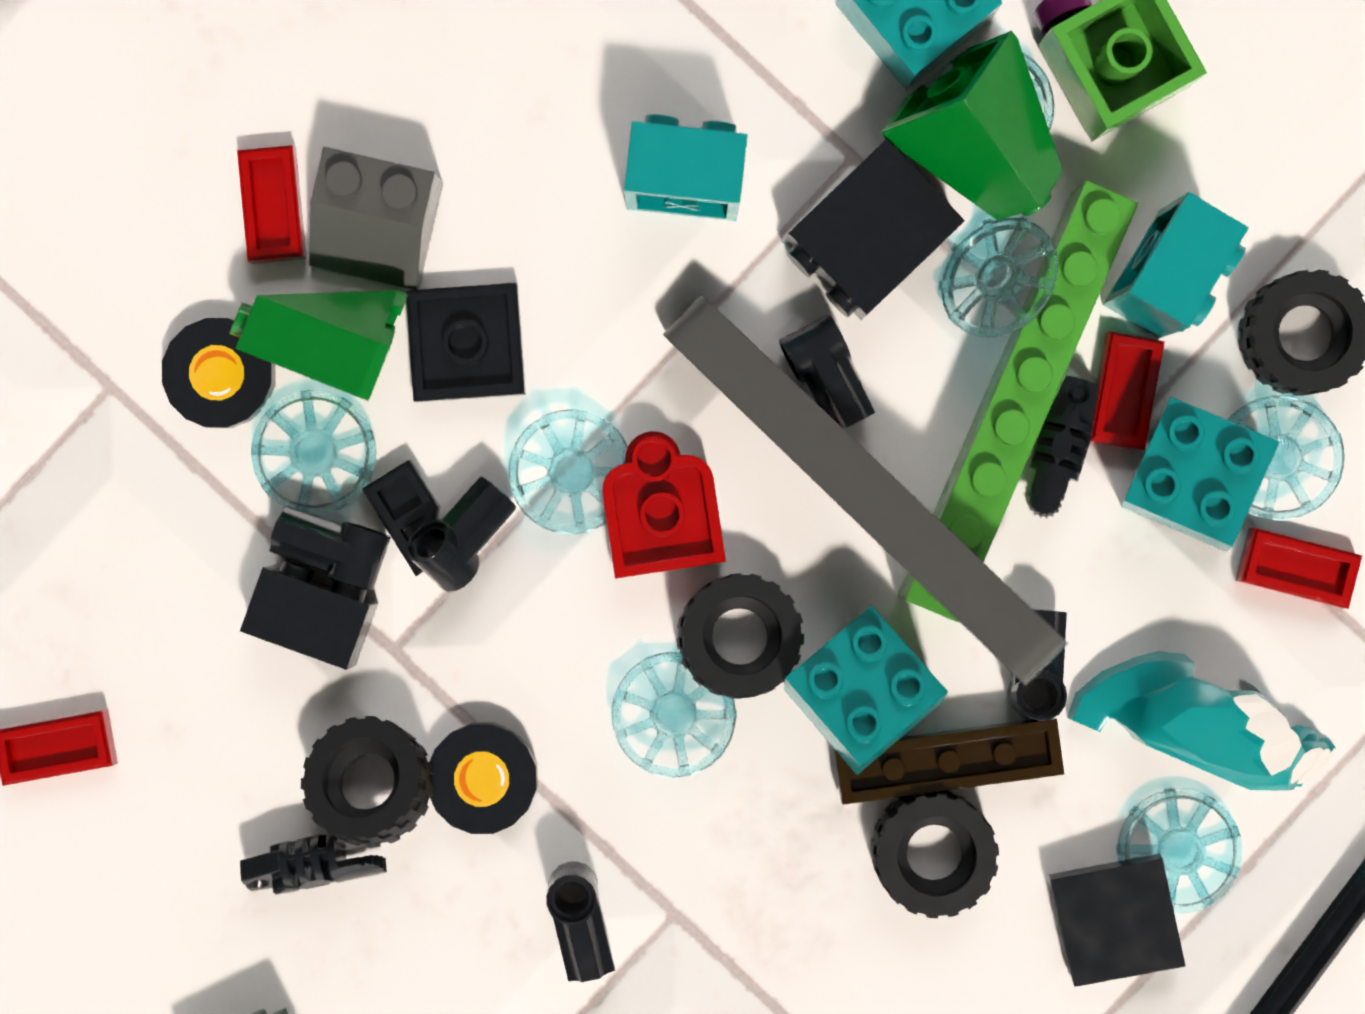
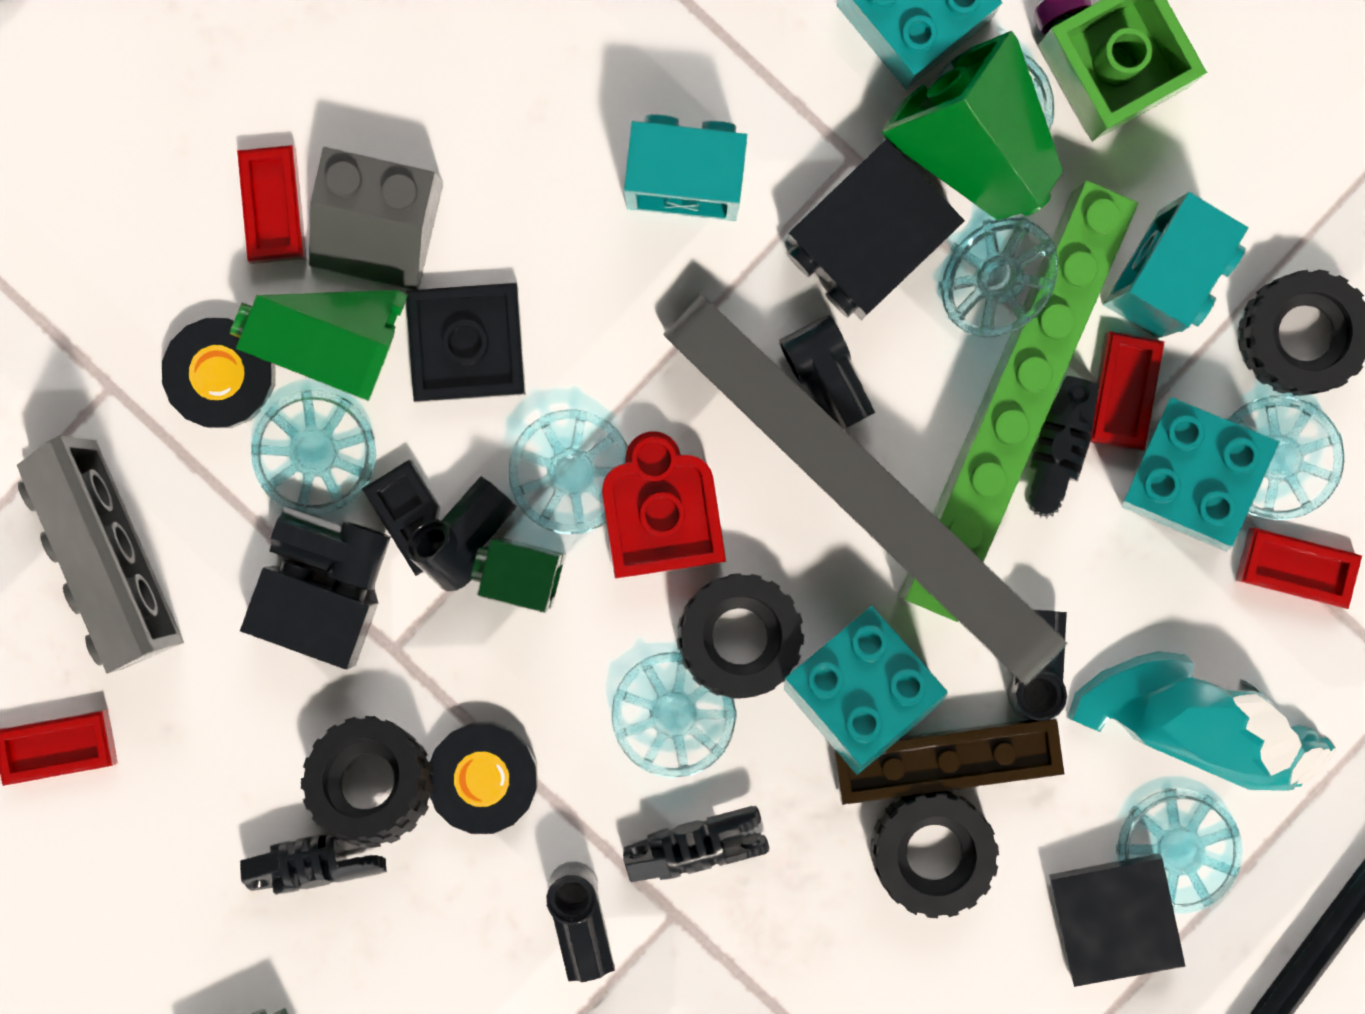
none -> dark grey slope [16,436,184,674]
none -> dark green brick [471,537,566,613]
none -> black hinge [623,806,770,882]

